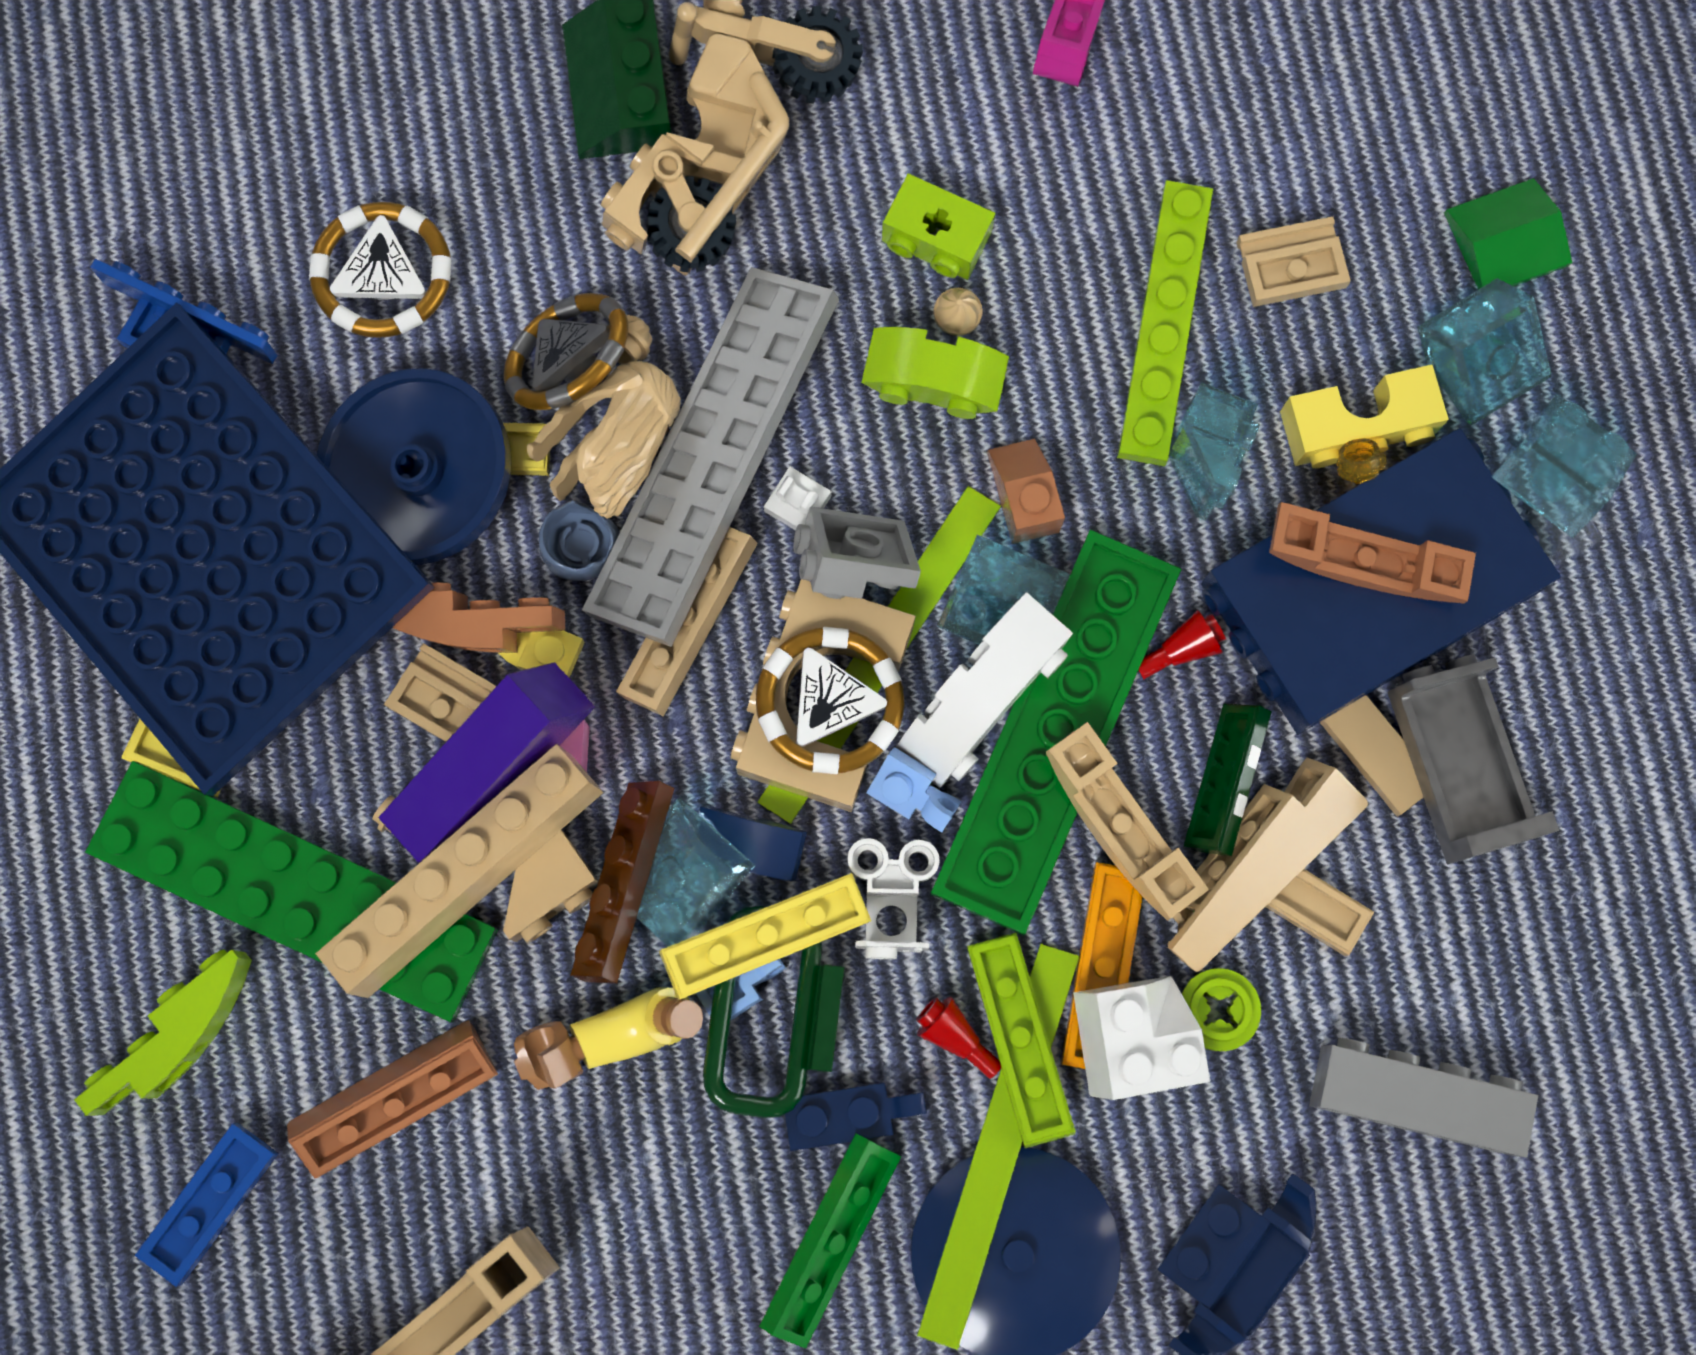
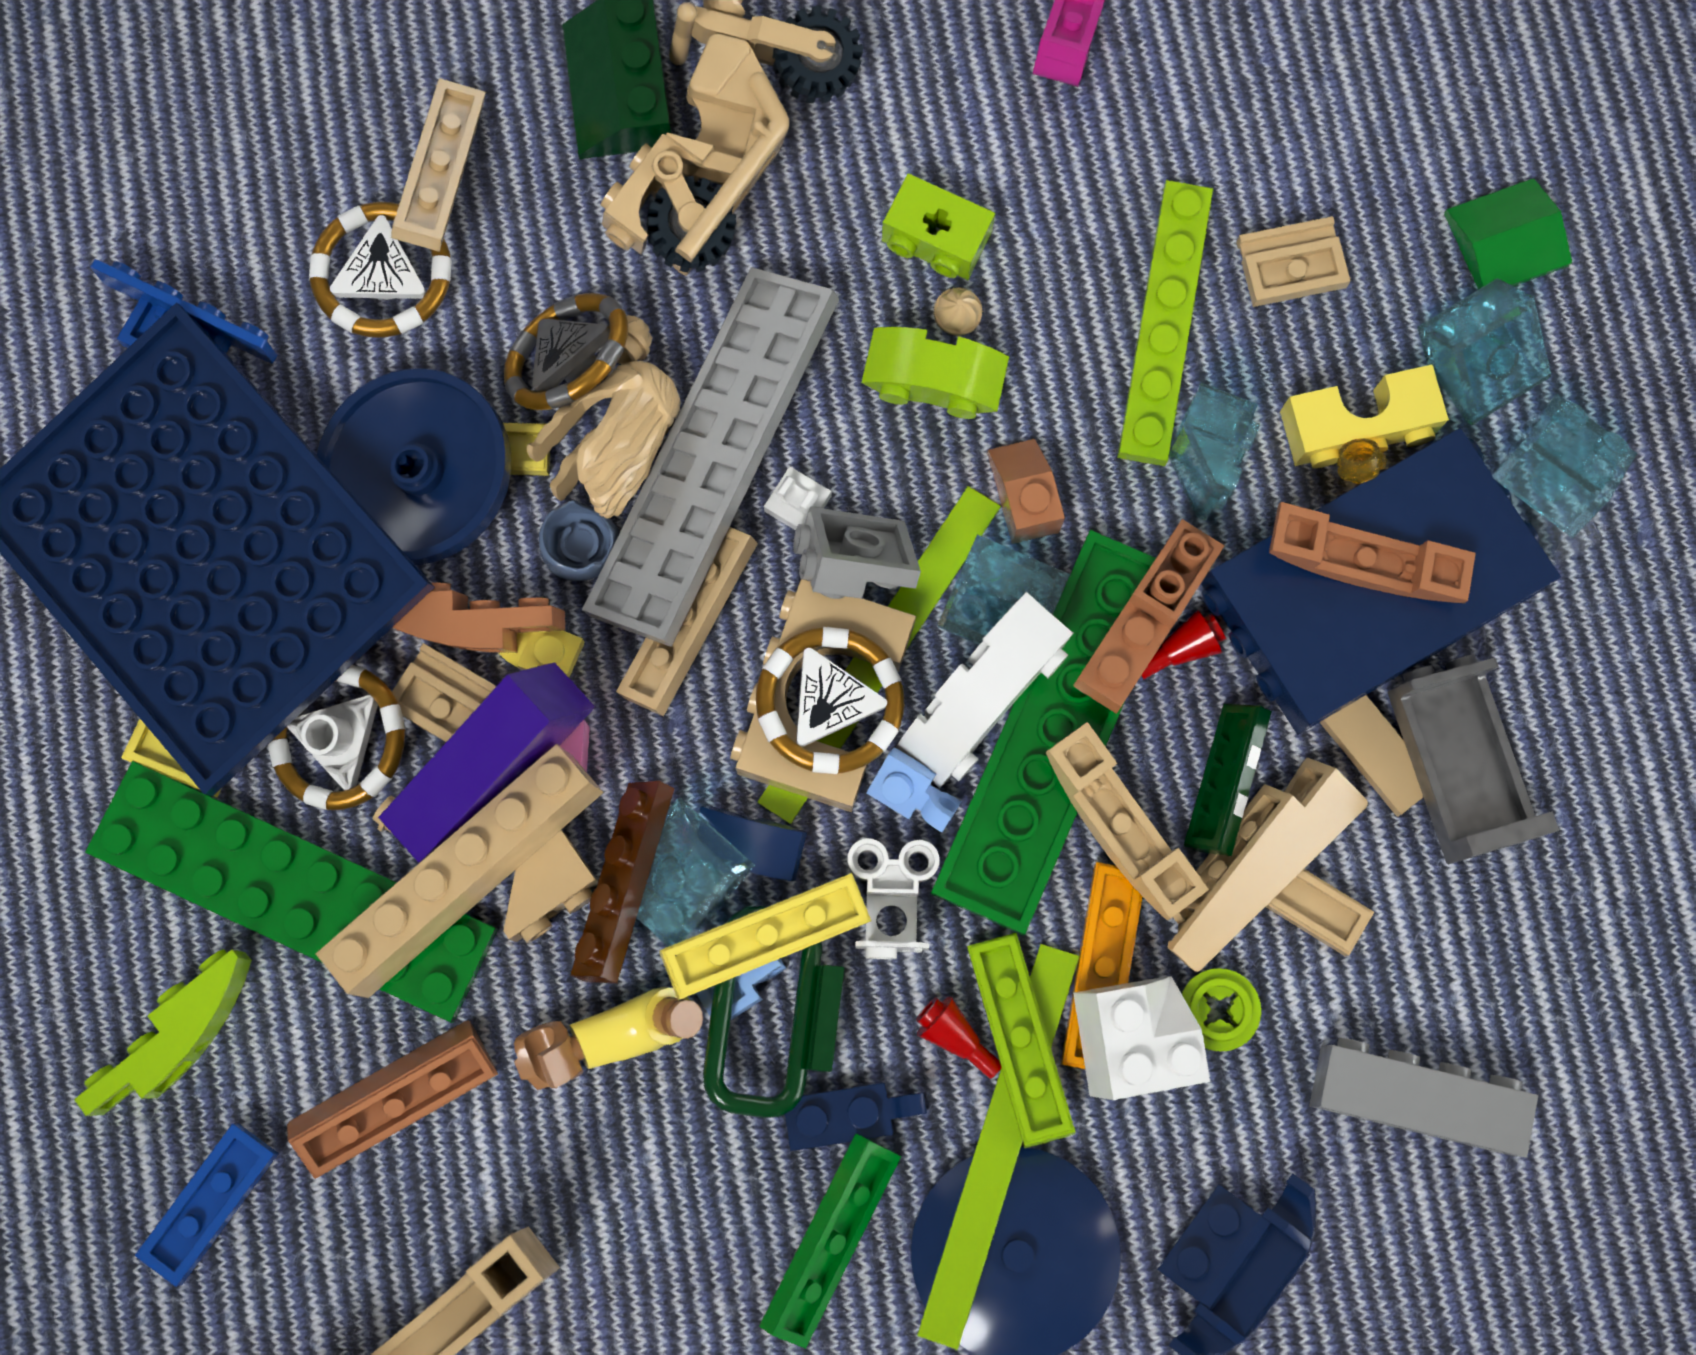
none -> white piece [268,665,405,810]
none -> tan plate [391,78,486,252]
none -> nougat slope [1073,519,1225,714]

